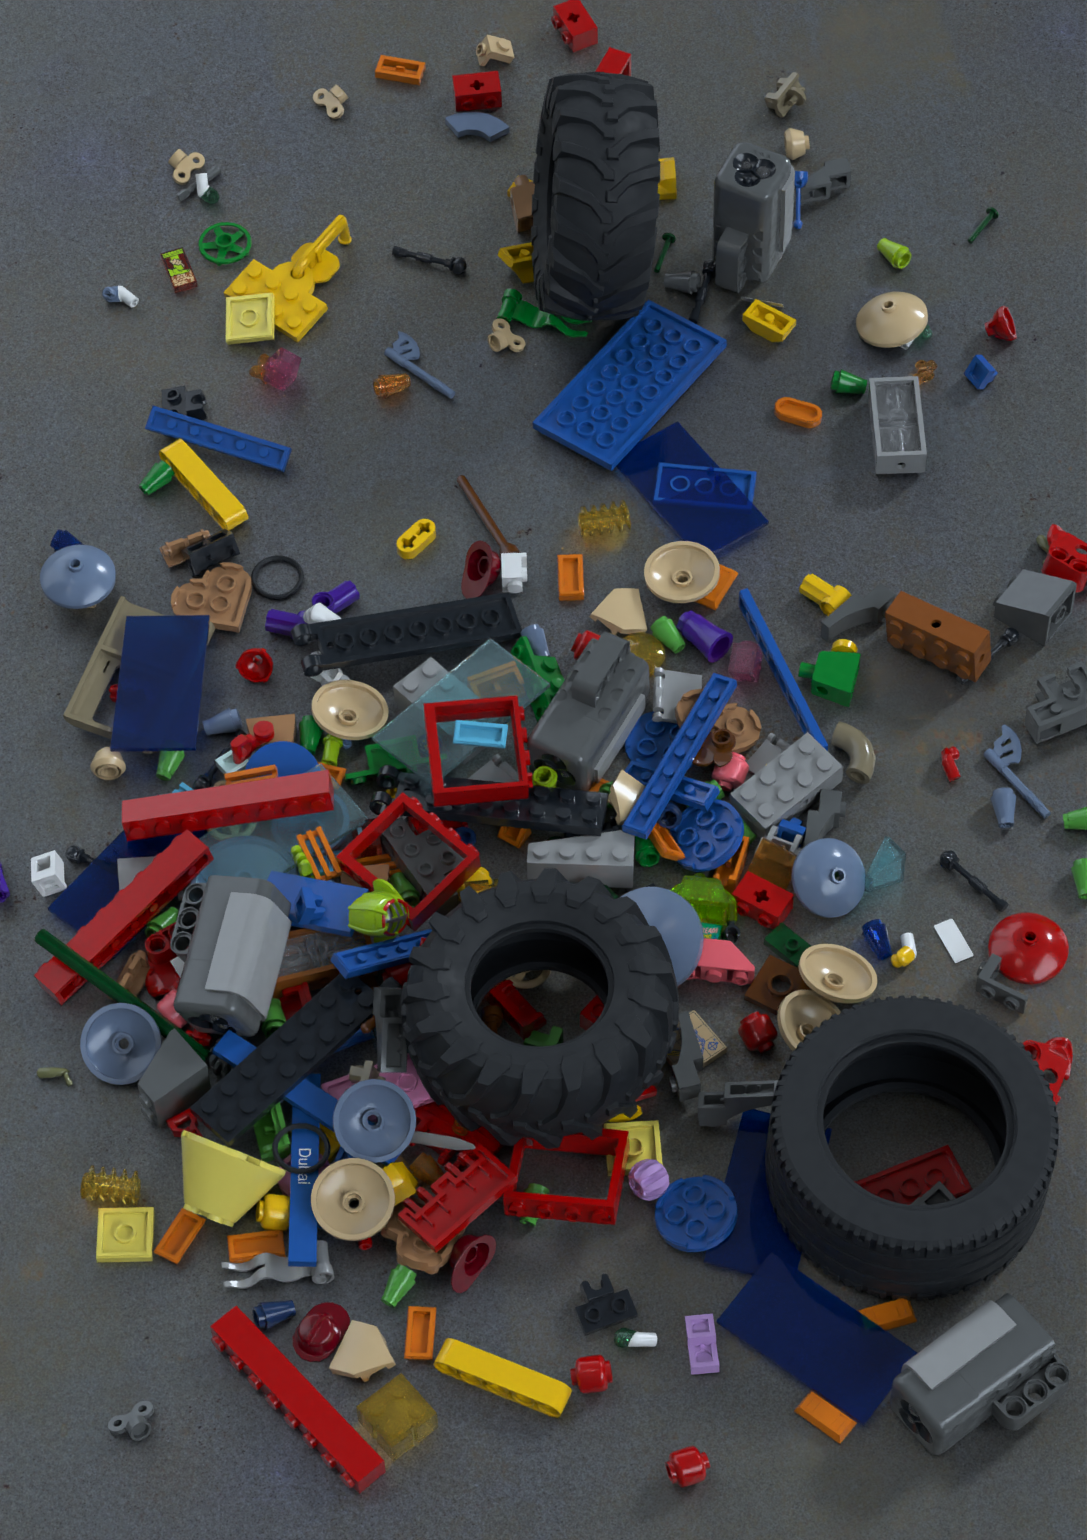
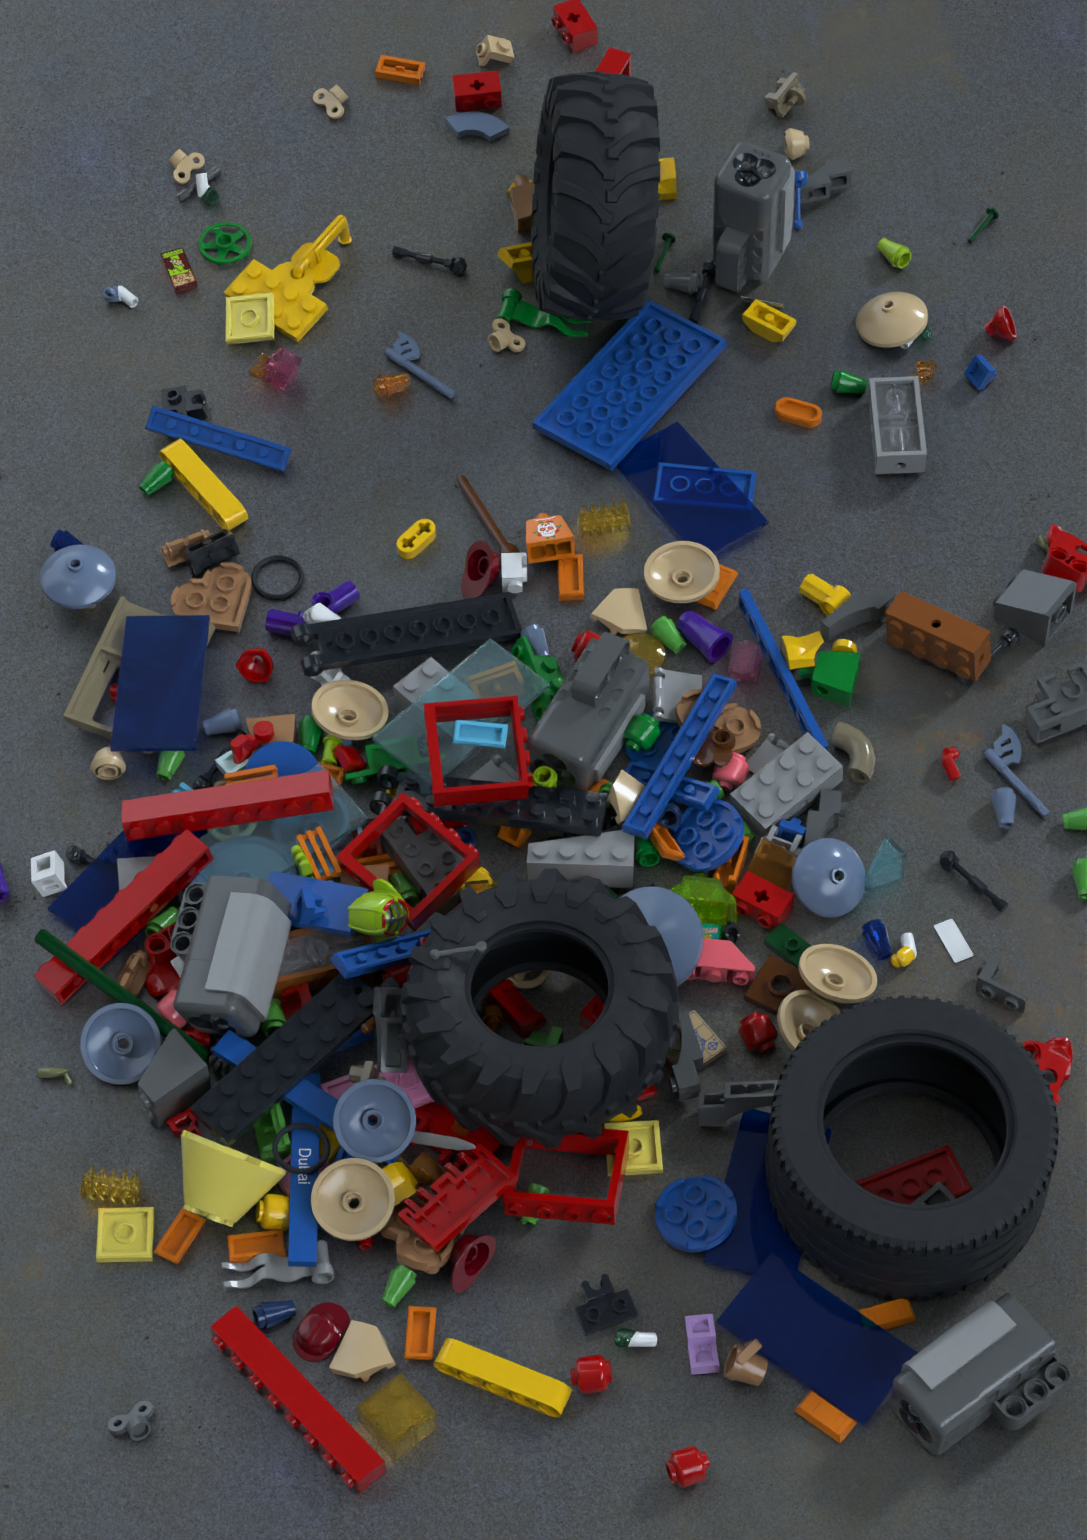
lavender piece [628,1159,669,1201] -> none
red dish [988,912,1069,984] -> none
none -> red tile [333,745,367,772]
none -> dark grey hinge [429,941,487,960]
none -> orange torso [526,513,575,564]
none -> green head [623,713,660,753]
none -> medium nougat piece [723,1338,768,1386]
none -> yellow slope [780,631,824,669]

